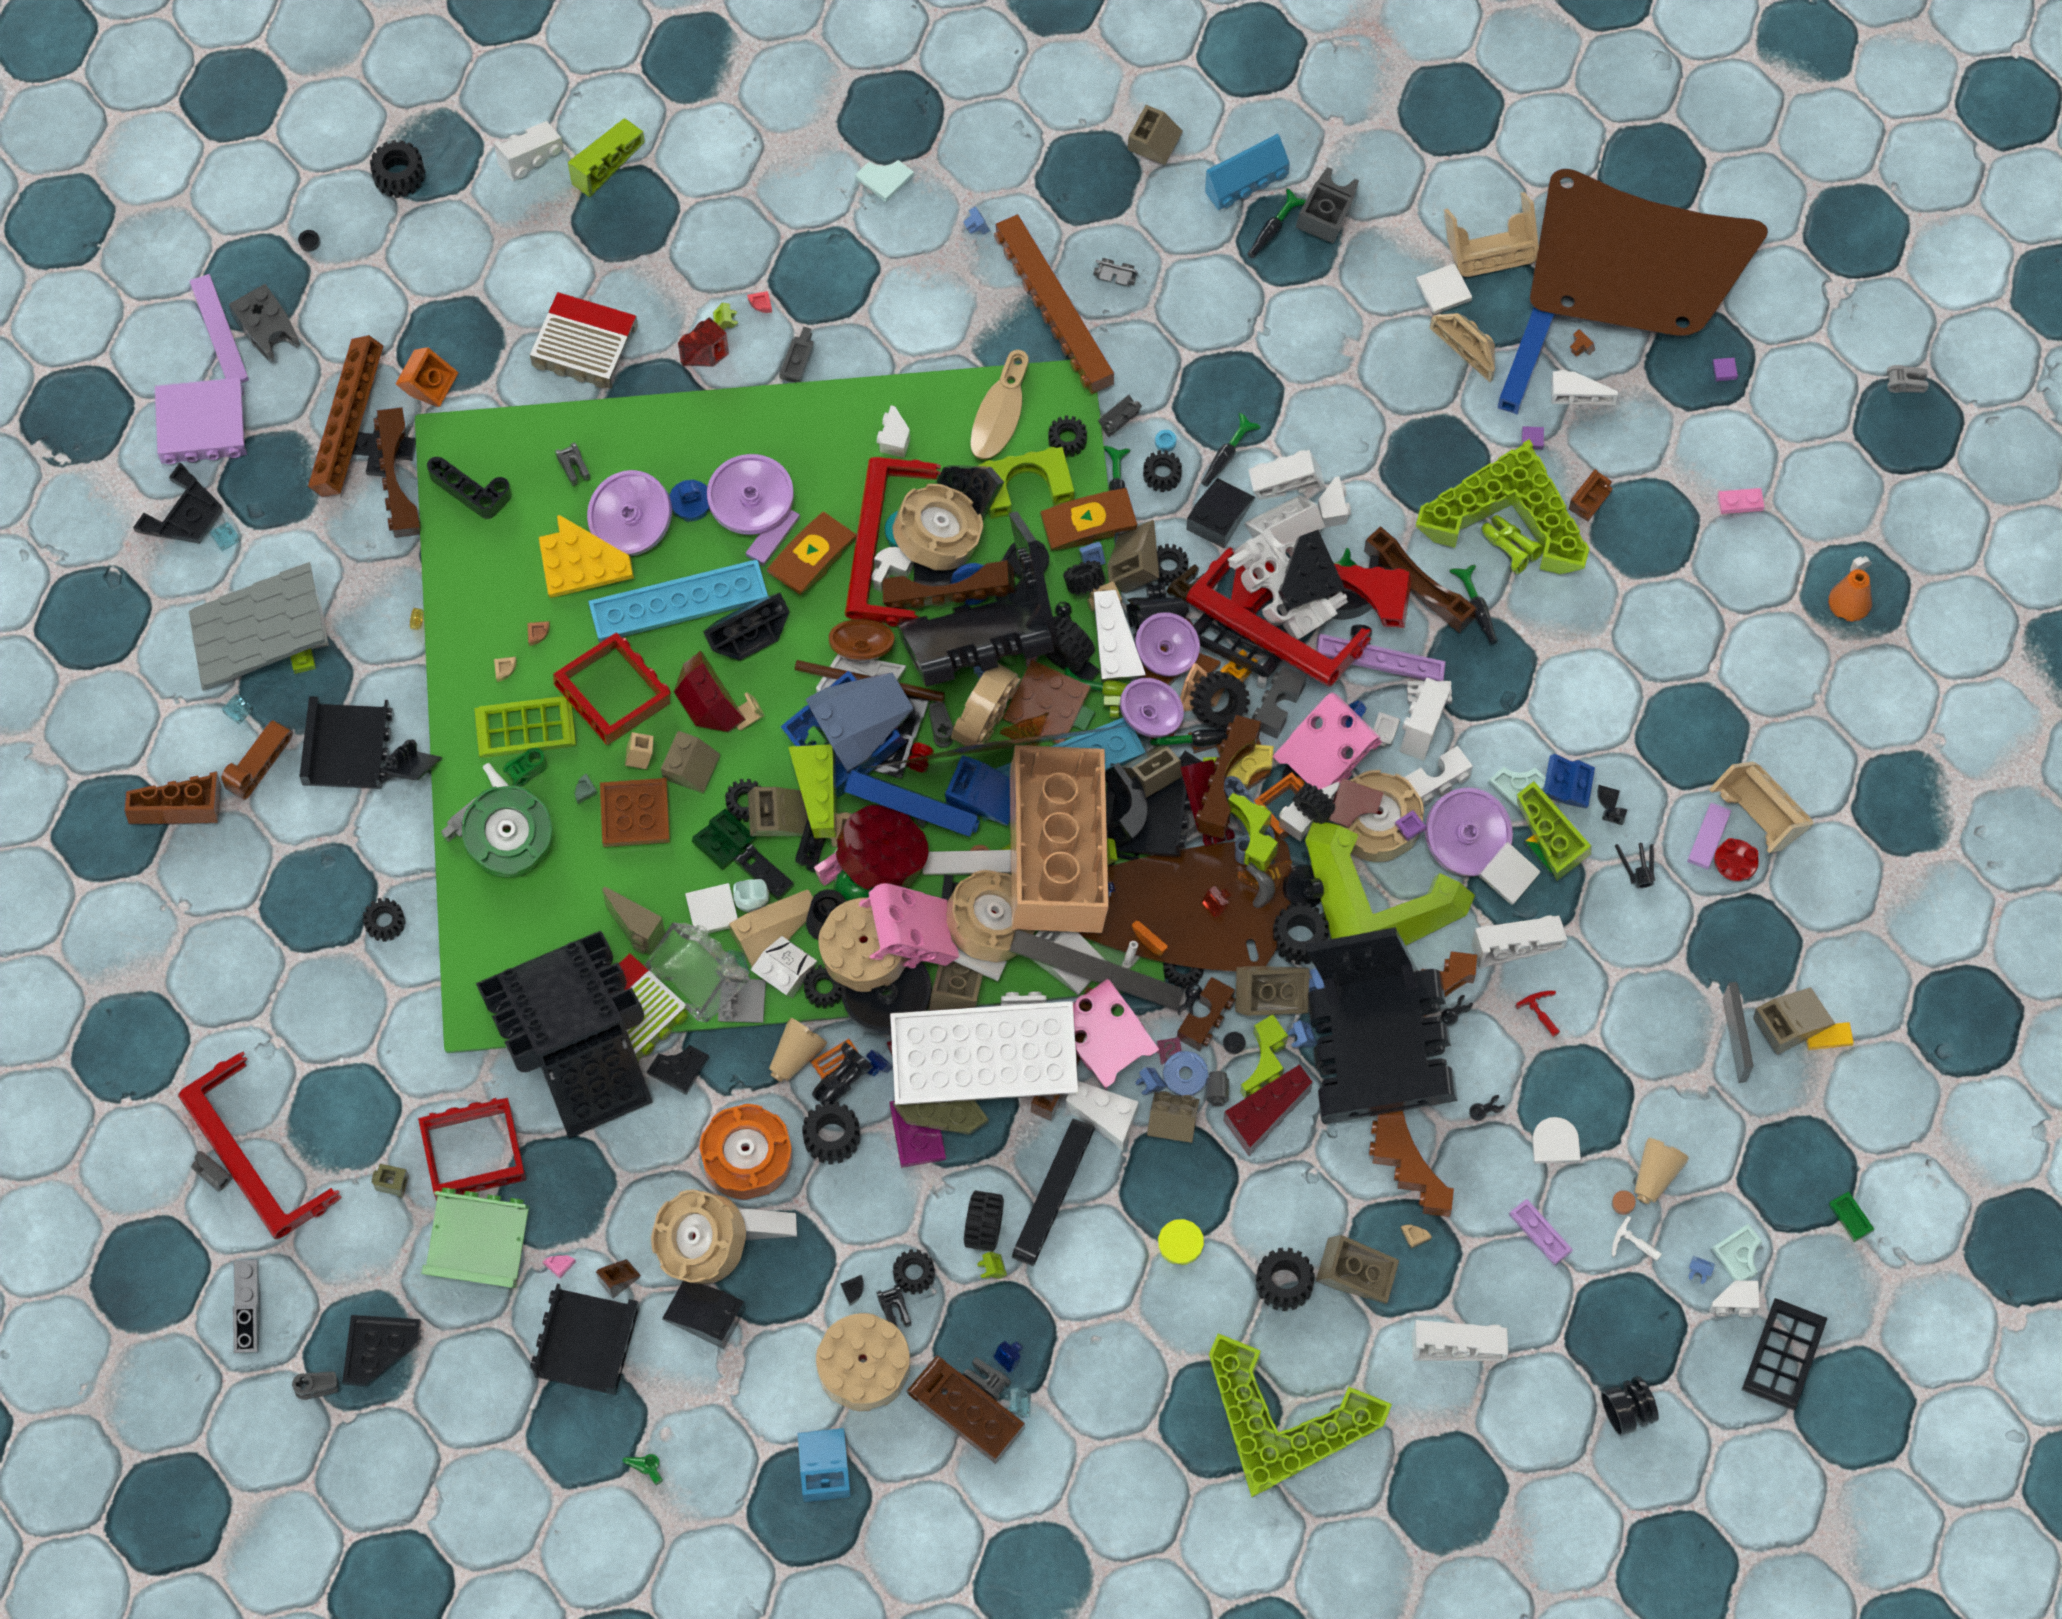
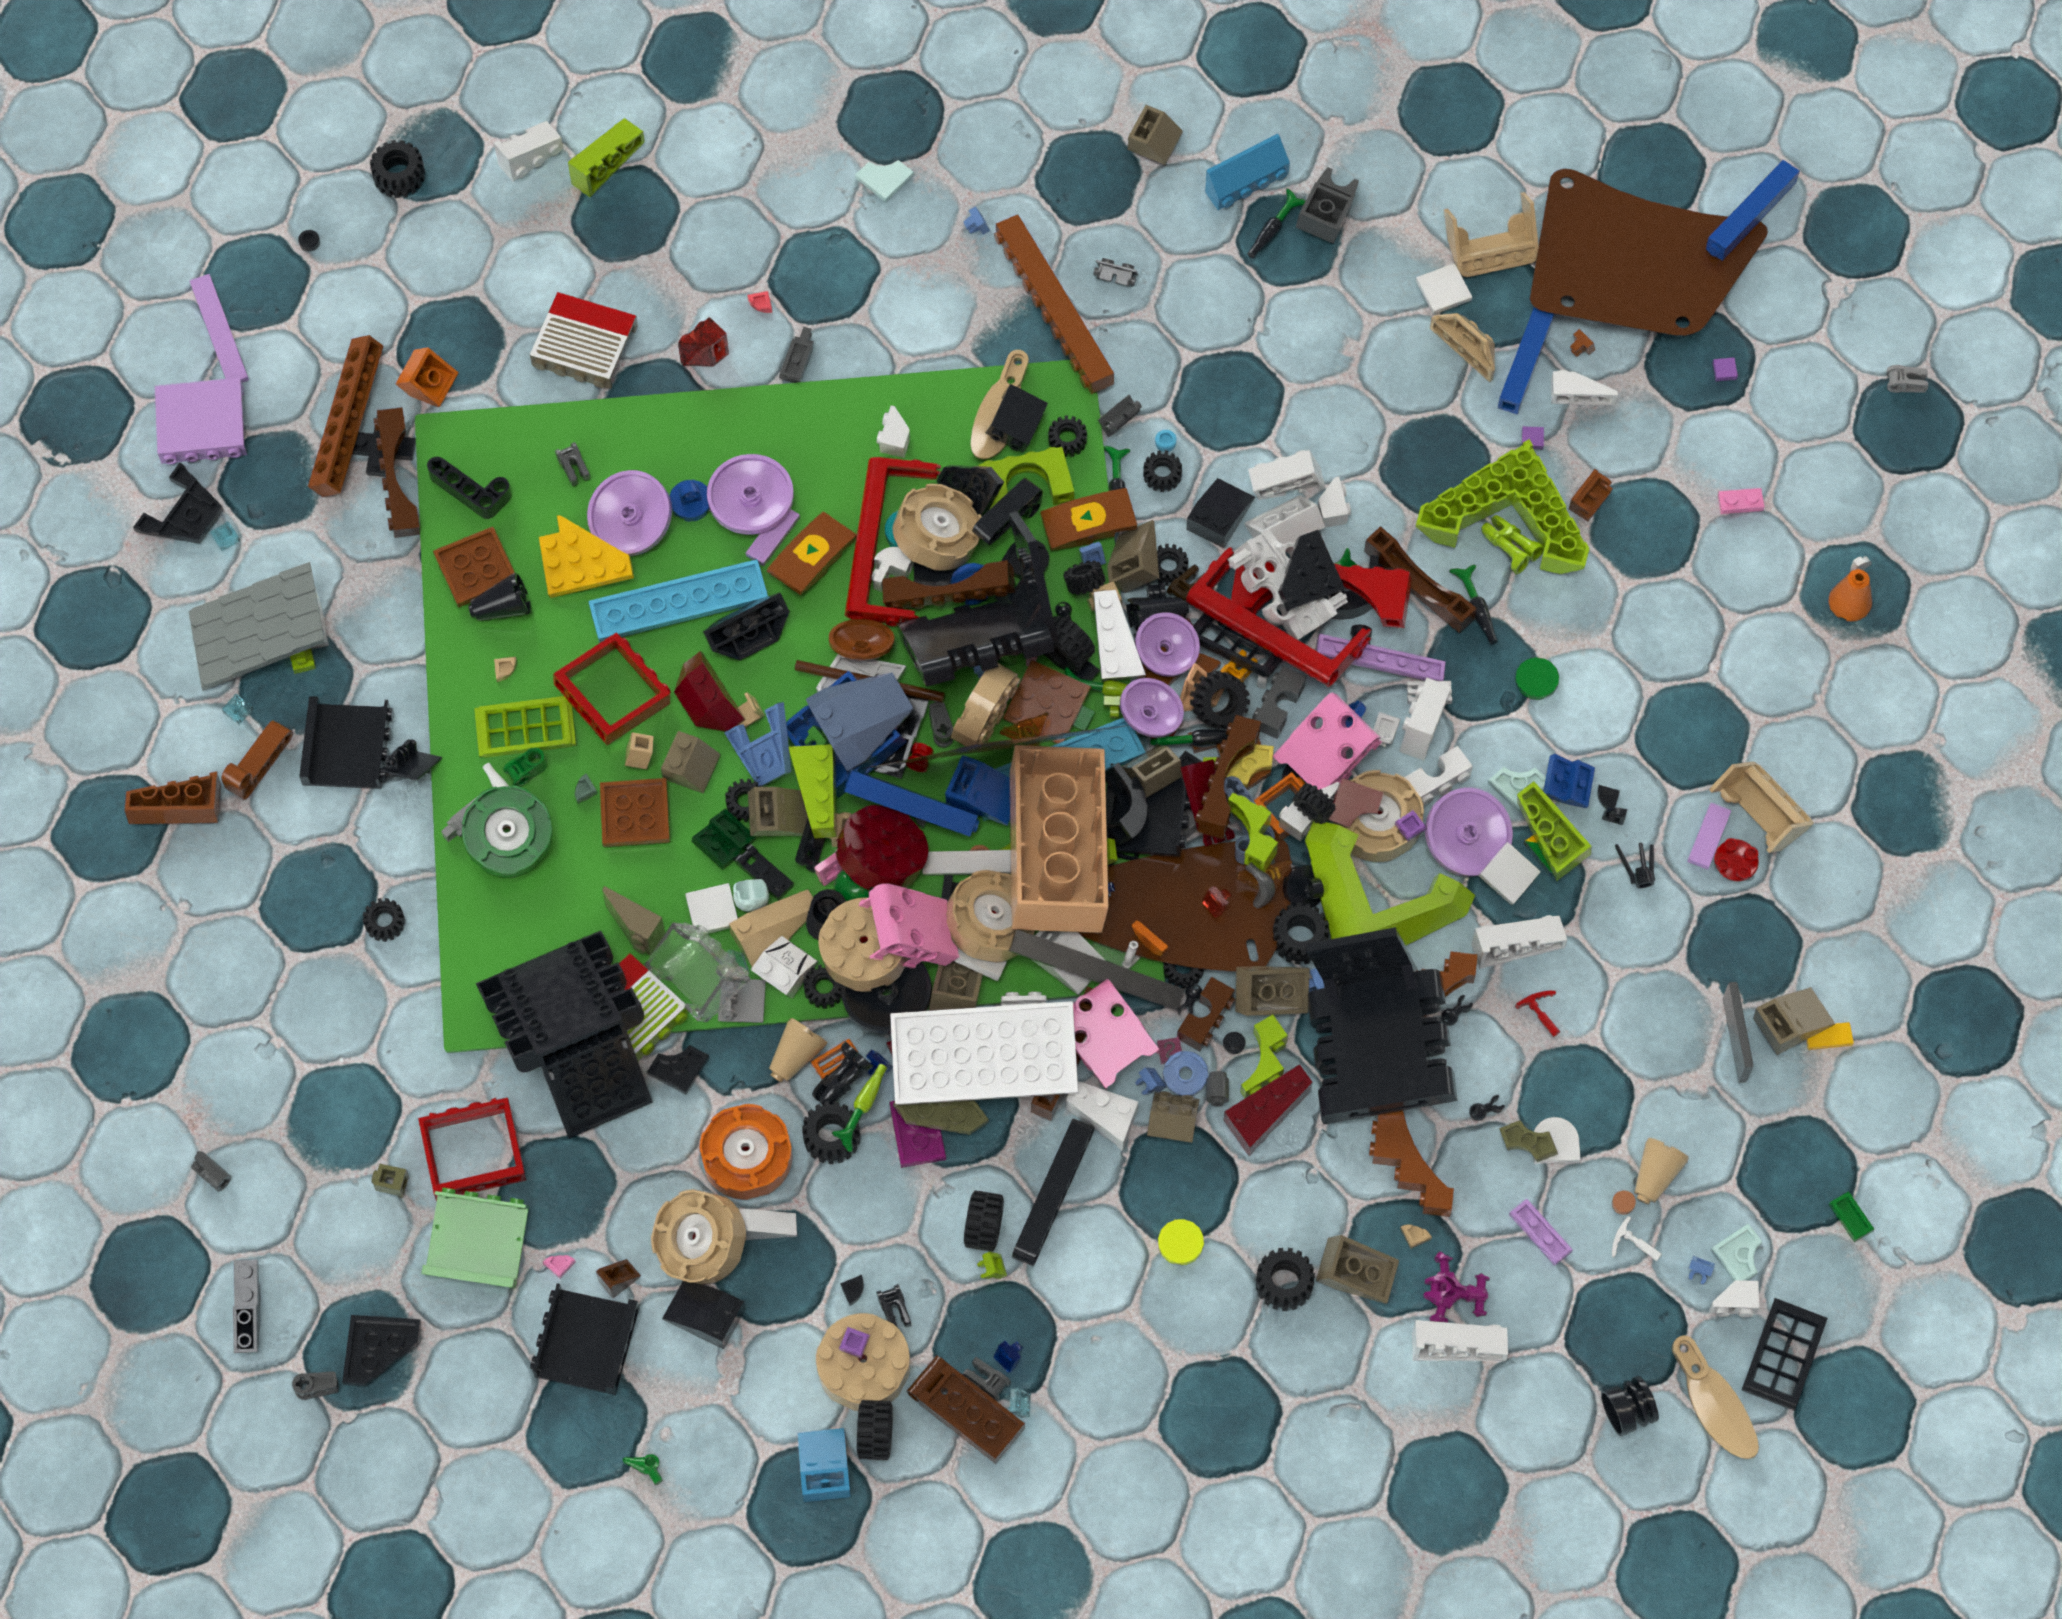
red piece [178,1052,342,1239] -> none
dark grey brick [229,284,301,362] -> none
clear yellow tile [410,608,424,630] -> none
nougat tile [528,621,550,646] -> none
lime tile [713,302,738,332] -> none
black tyre [893,1249,935,1295] -> none
black piece [1201,413,1261,487] -> none
lime wedge [1209,1333,1392,1498] -> none
medium blue tile [1287,1020,1317,1049] -> none
none -> dark orange plate [433,527,515,607]
none -> black cone [468,572,532,620]
none -> medium blue wing [725,702,792,787]
none -> piece [832,1064,887,1152]
none -> medium lavender tile [839,1327,870,1358]
none -> black tyre [857,1400,893,1460]
none -> black beam [972,478,1043,545]
none -> black panel [985,384,1048,452]
none -> magenta piece [1423,1251,1490,1323]
none -> olive tile [1499,1120,1558,1162]
none -> green tile [1515,657,1559,700]
none -> tan plant [1672,1336,1759,1459]
none -> blue brick [1706,160,1800,261]

